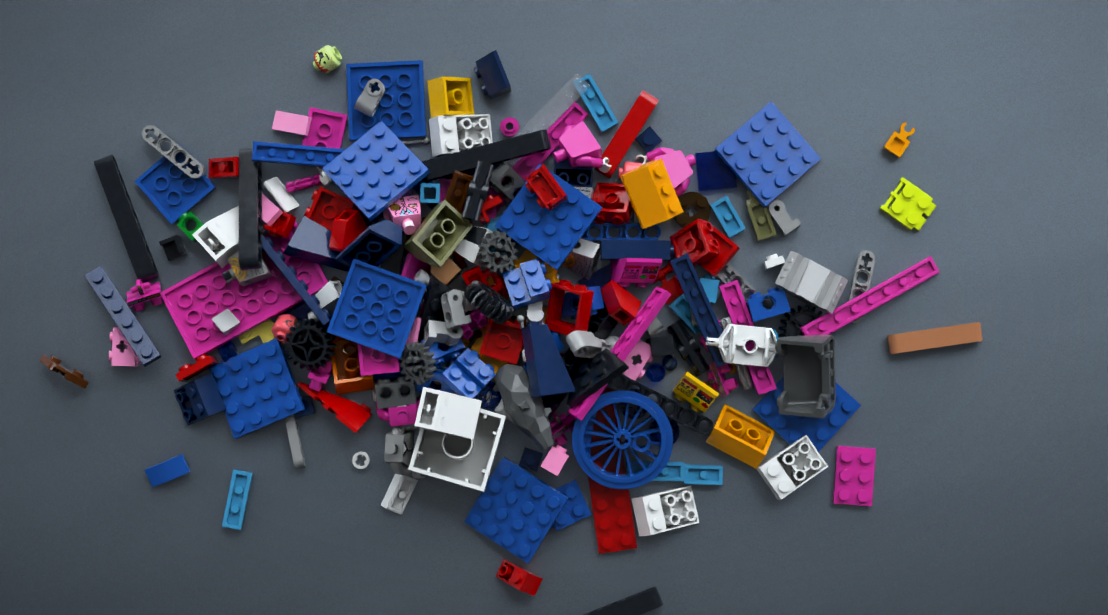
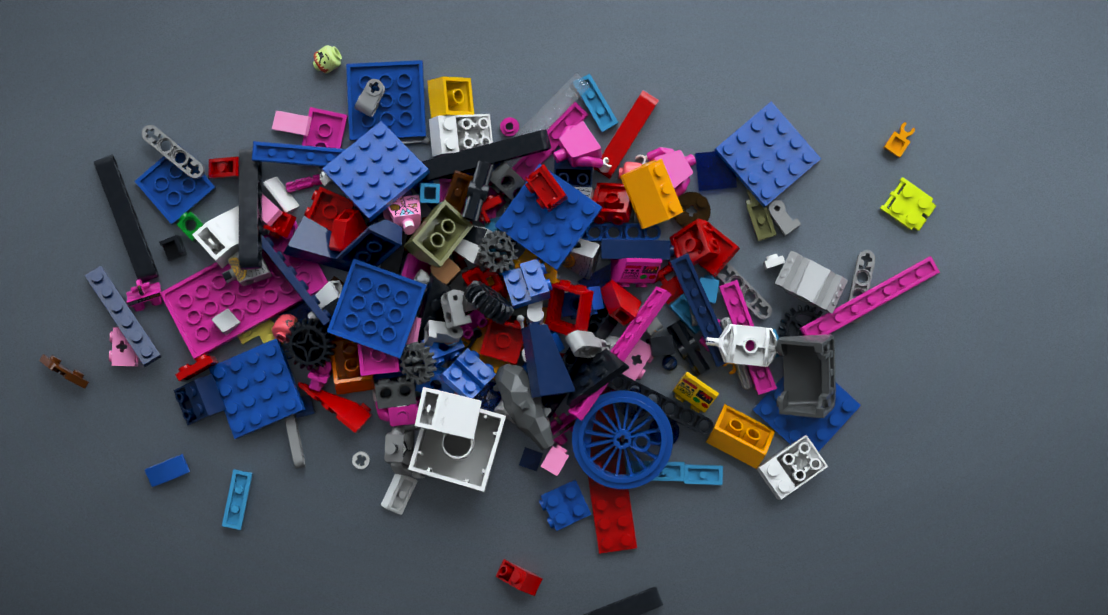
clear blue wheel [217,340,239,362] -> none
blue plate [464,456,569,564] -> none
dark blue slope [474,50,511,100] -> none
white slope [631,485,699,536] -> none
dark blue plate [635,126,662,153] -> none
clear blue wheel [646,363,666,382] -> none
dark pink hips [704,362,739,397] -> none
dark azure plate [710,196,746,238] -> none
blue brick [745,287,791,322] -> none
dark pink plate [833,446,876,506] -> none
nougat beam [887,322,983,354] -> none

